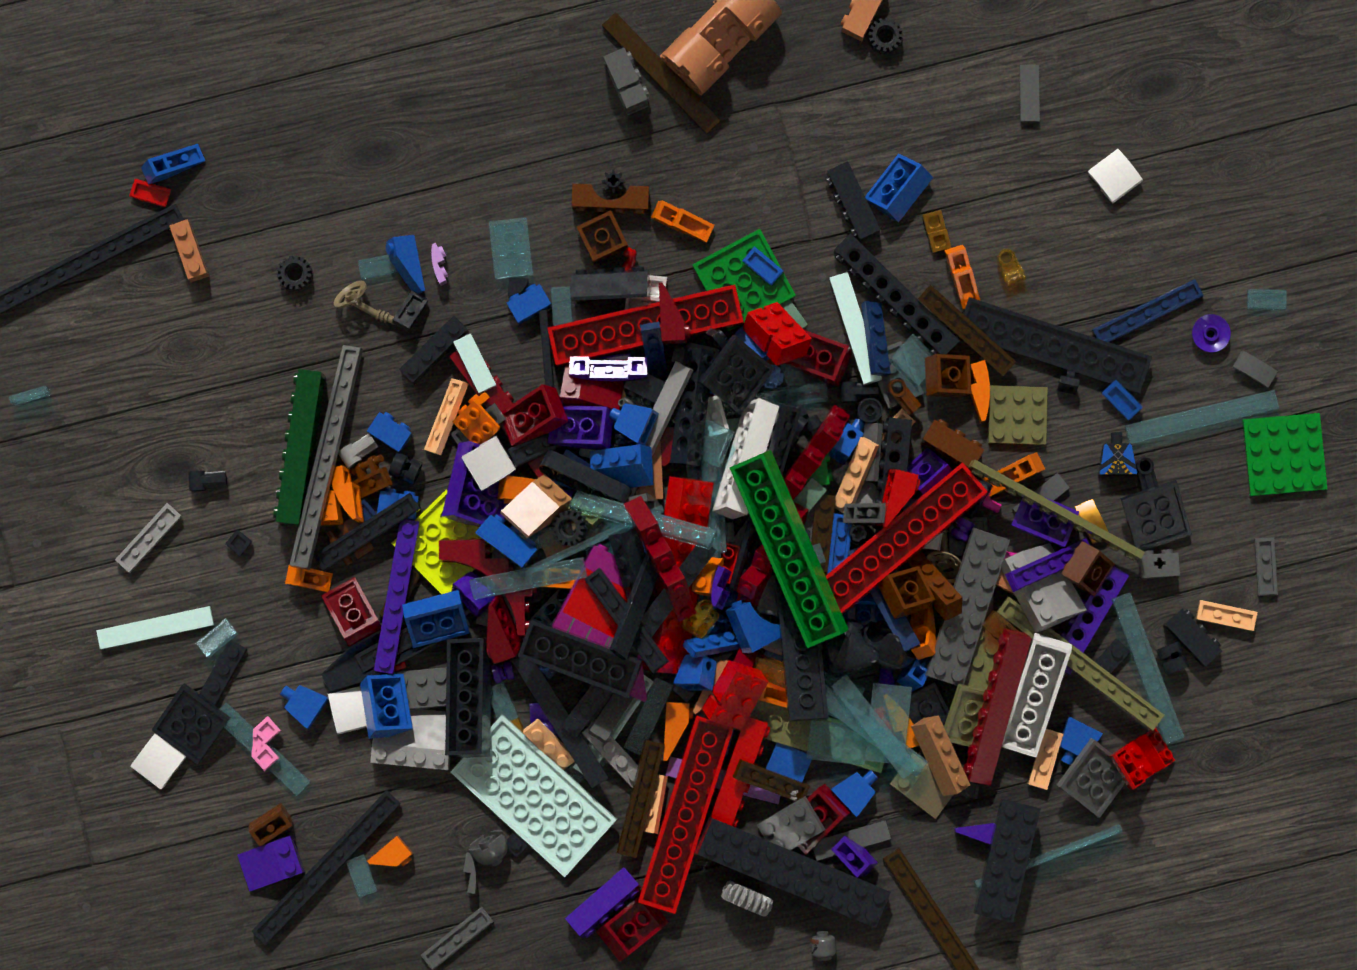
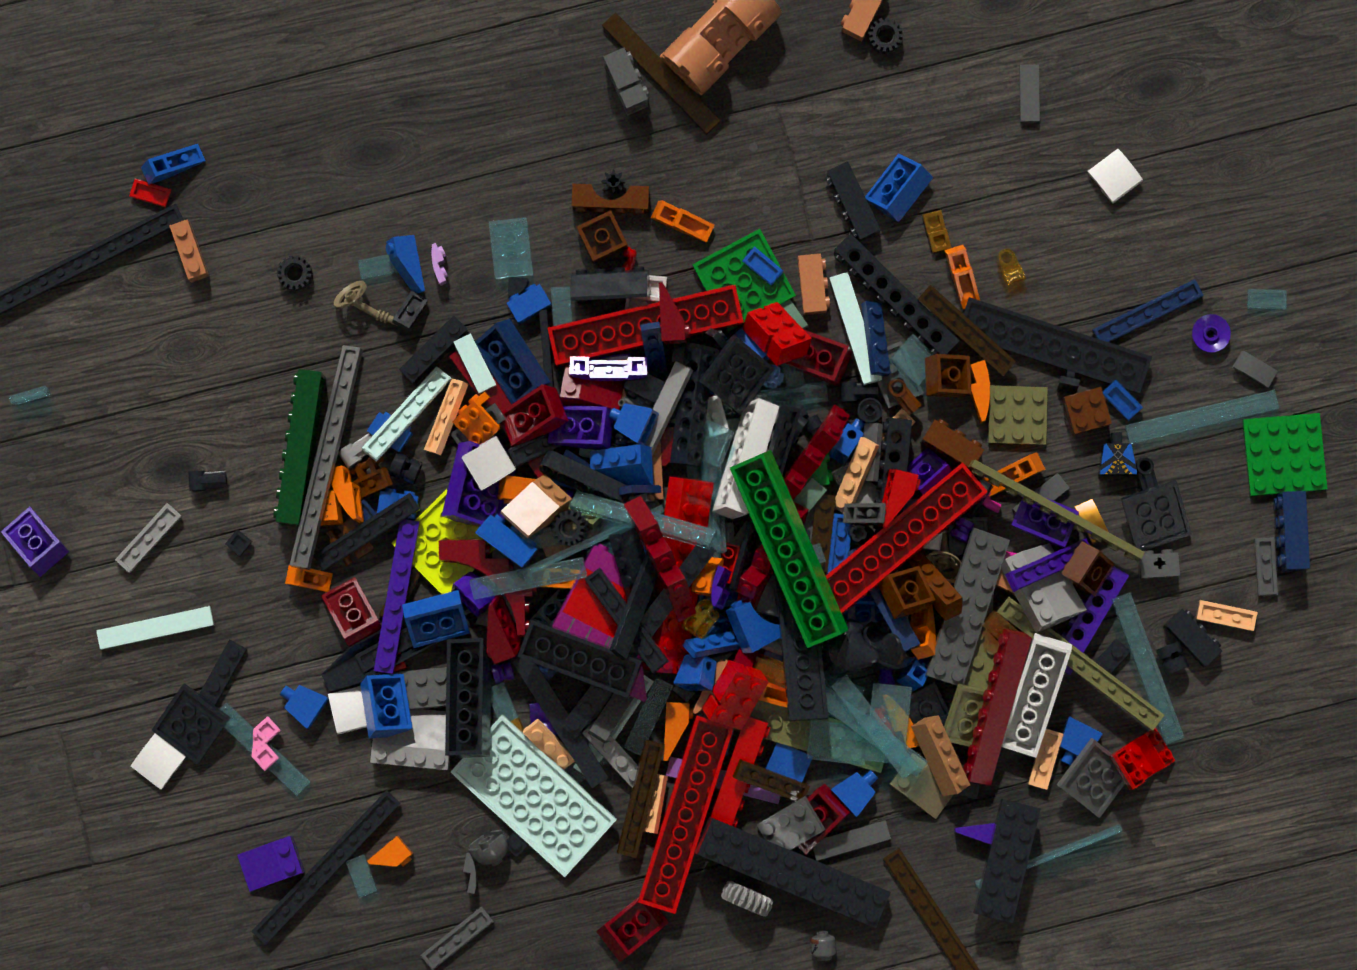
clear light blue tile [196,619,238,658] -> none
reddish brown brick [249,803,292,846] -> none
dark purple brick [565,867,641,938] -> none
dark purple slope [831,836,878,878] -> none
none -> dark purple slope [1,507,70,577]
none -> light aqua tile [362,366,451,462]
none -> dark blue brick [475,319,551,404]
none -> dark blue tile [619,485,661,495]
none -> nougat brick [798,254,830,315]
none -> reddish brown brick [1062,387,1112,436]
none -> dark blue brick [1273,491,1310,572]

